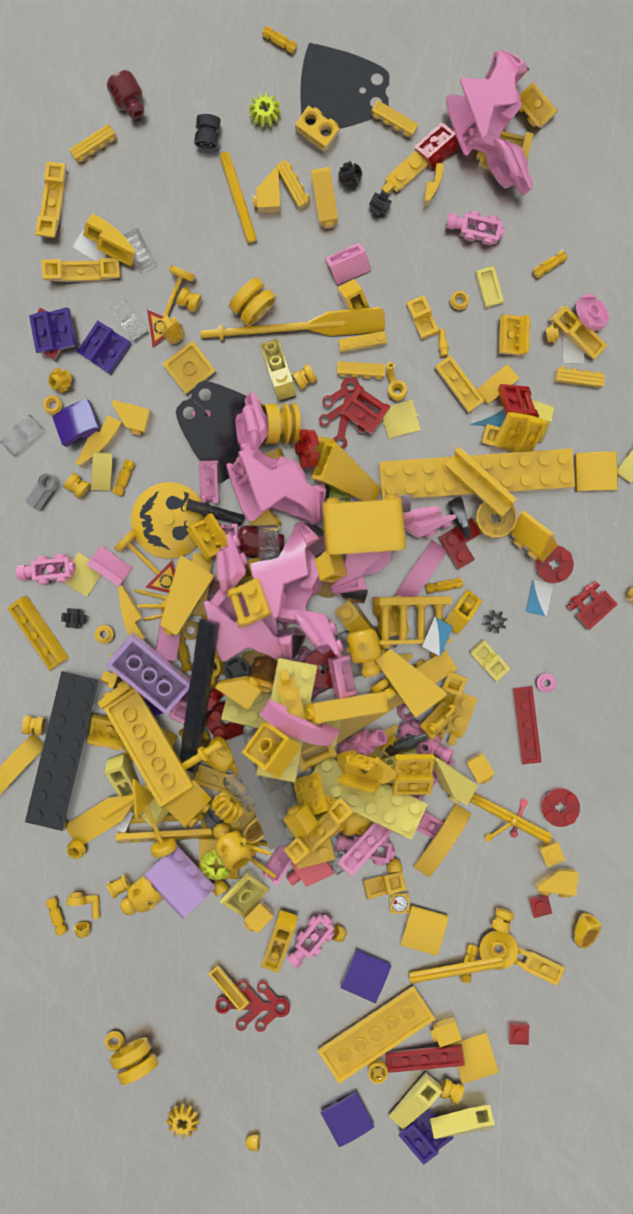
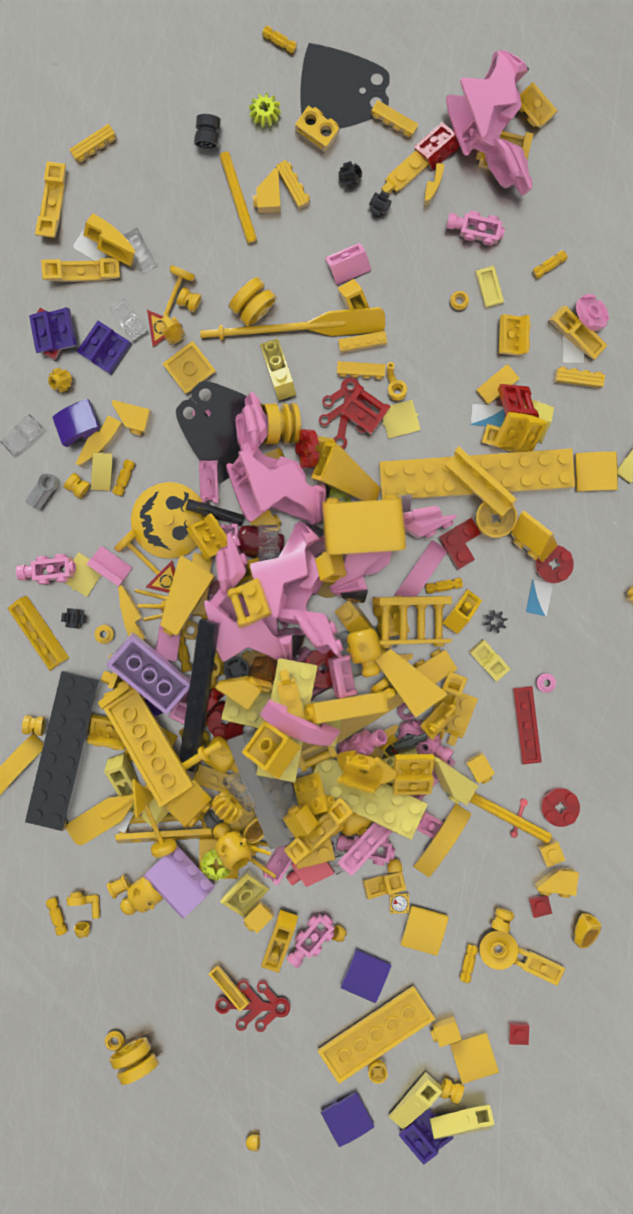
yellow plate [43,395,63,415] -> none
yellow plate [67,840,86,859] -> none
dark red piece [107,70,144,119] -> none
yellow gear [166,1103,200,1139] -> none
yellow hinge [213,880,229,897] -> none
yellow wheel [291,364,317,390] -> none
yellow slope [311,167,338,229] -> none
red tile [385,1044,465,1073] -> none
yellow slope [406,295,439,340] -> none
yellow axle [409,956,504,984] -> none
sticker [422,617,453,656] -> none
yellow plate [435,355,485,413] -> none
yellow piece [439,328,449,357] -> none
black slope [448,496,470,539] -> none
yellow hinge [485,818,518,842] -> none
yellow plate [546,324,560,344] -> none
red plate [567,581,618,630] -> none

